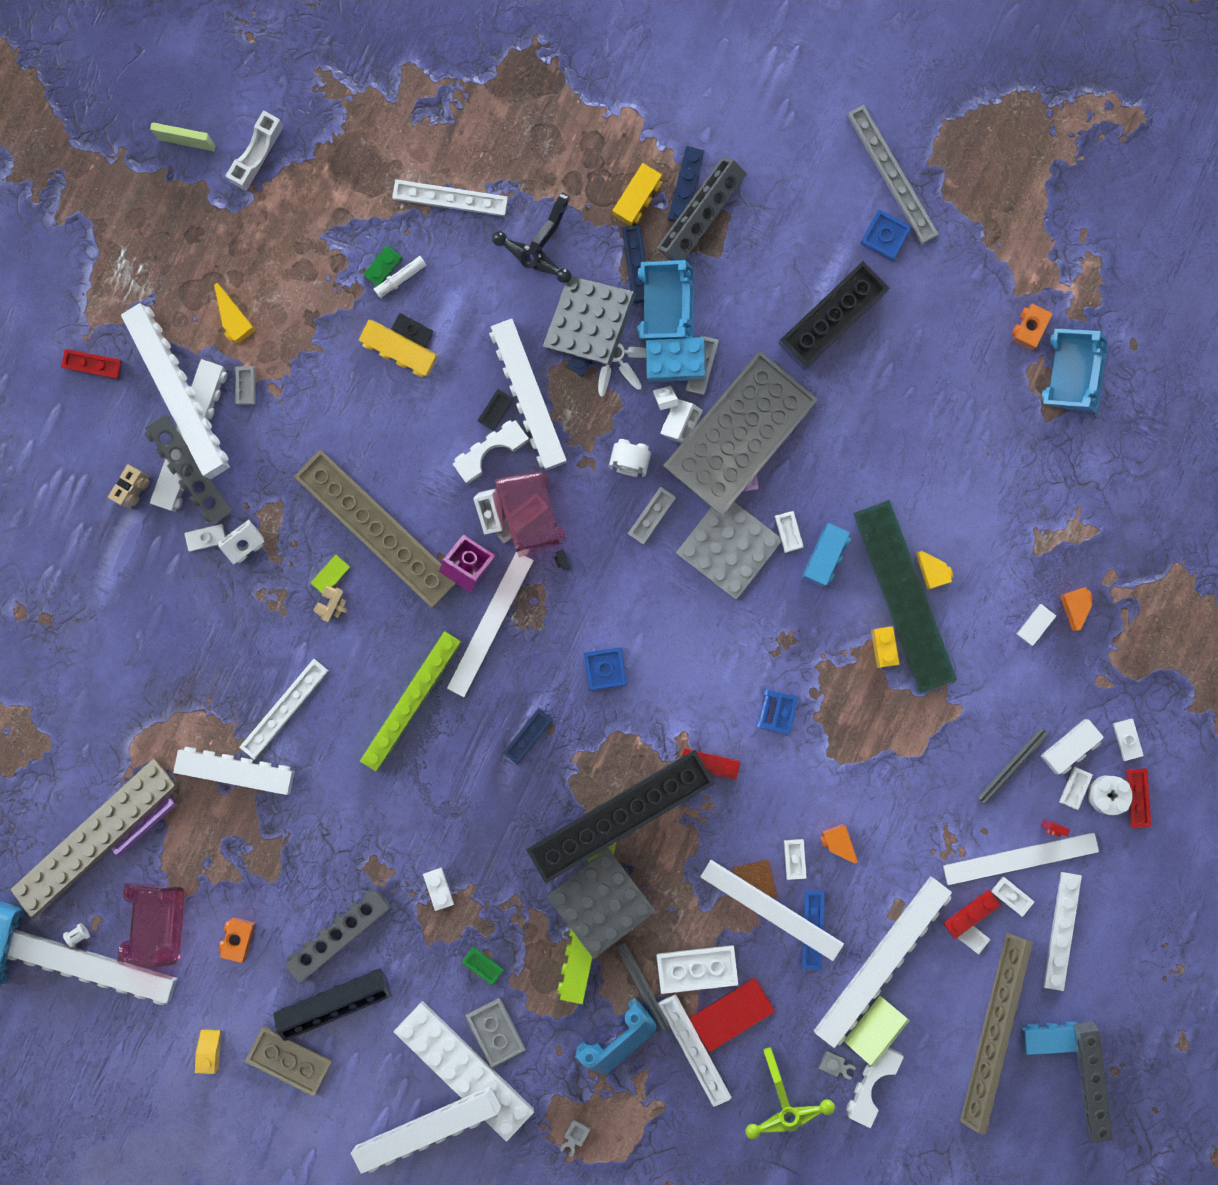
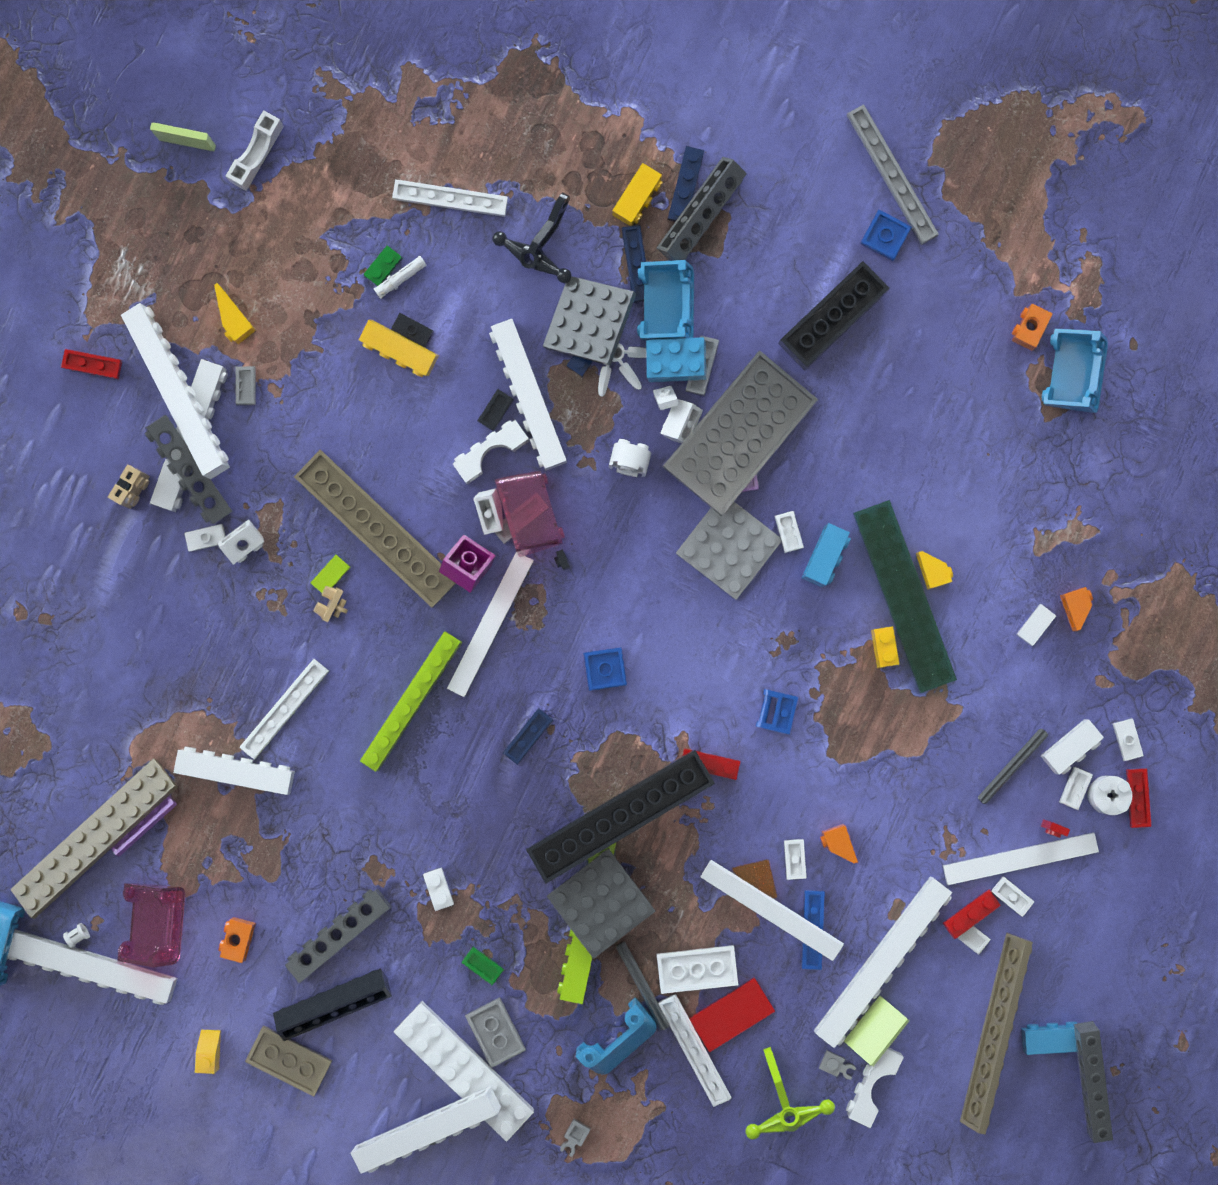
light grey plate [628,487,676,545] -> none
white plate [1043,872,1082,991] -> none

